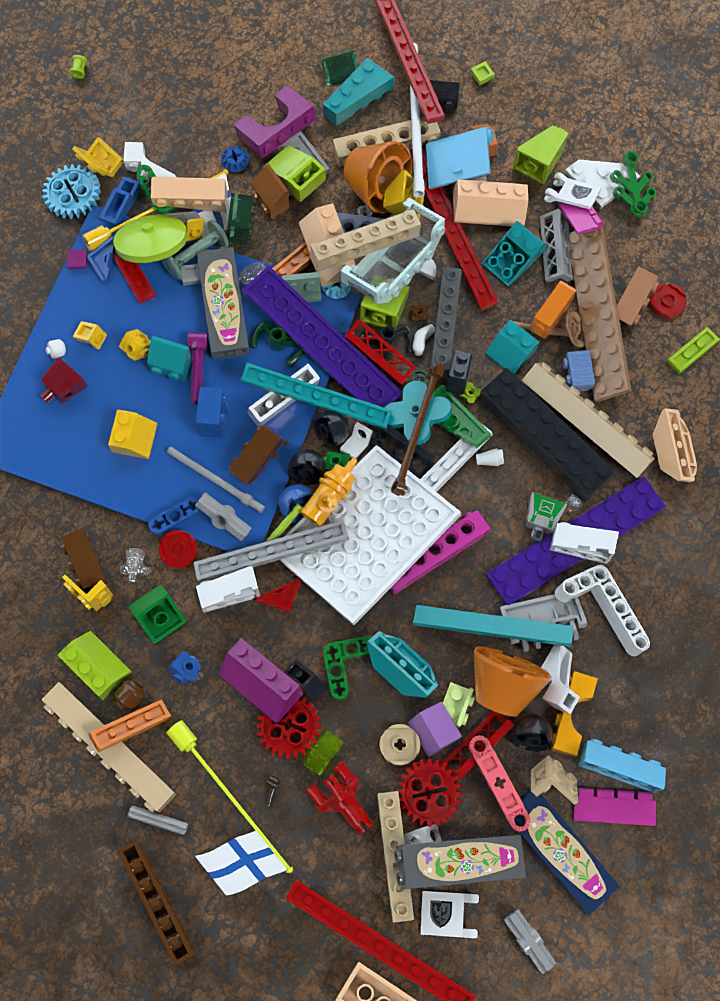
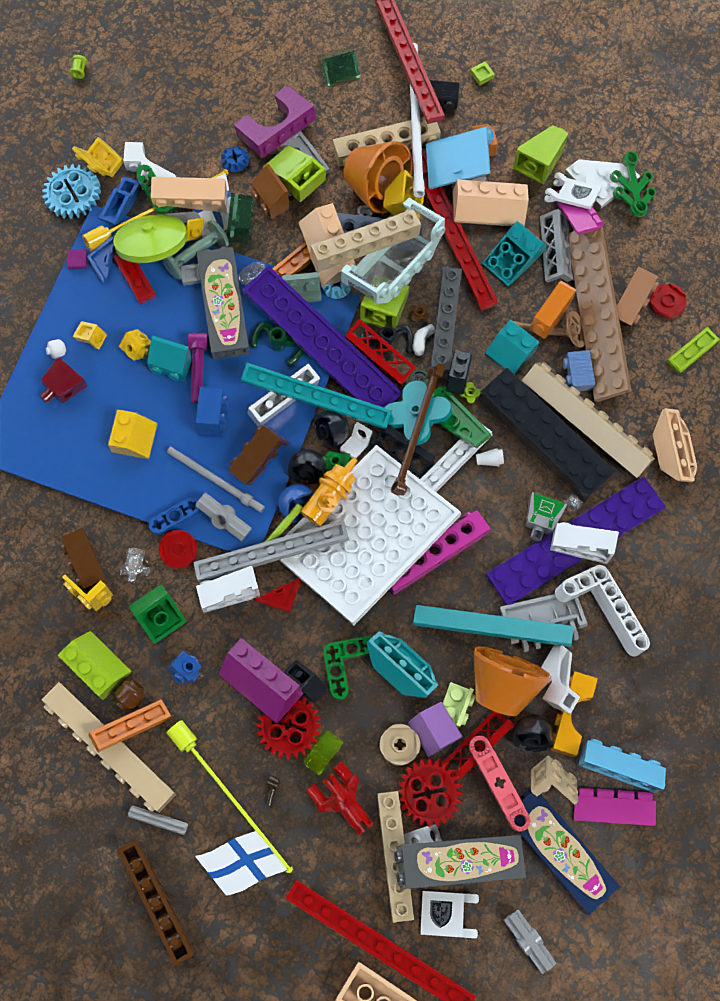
teal wedge [323,58,394,126] -> none
white tile [419,259,436,280] -> none

